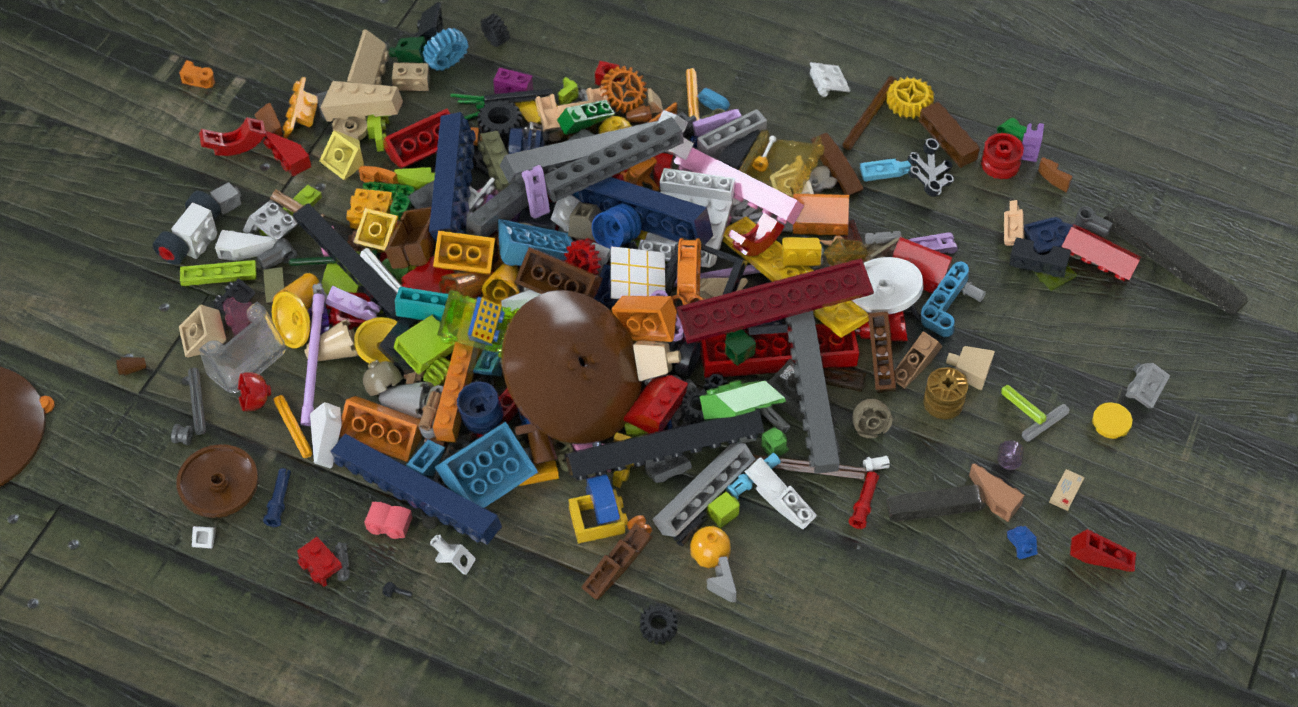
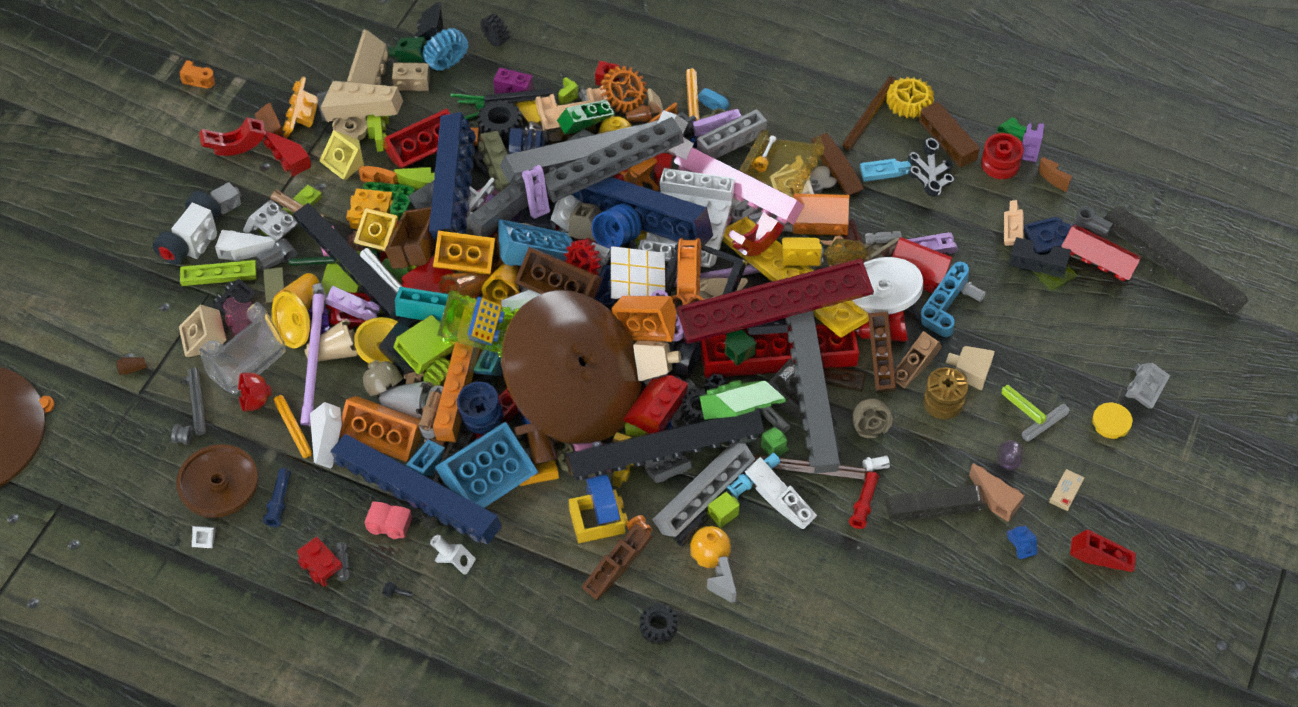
black slope [718,130,761,173] -> none
white hinge [810,63,850,97] -> none

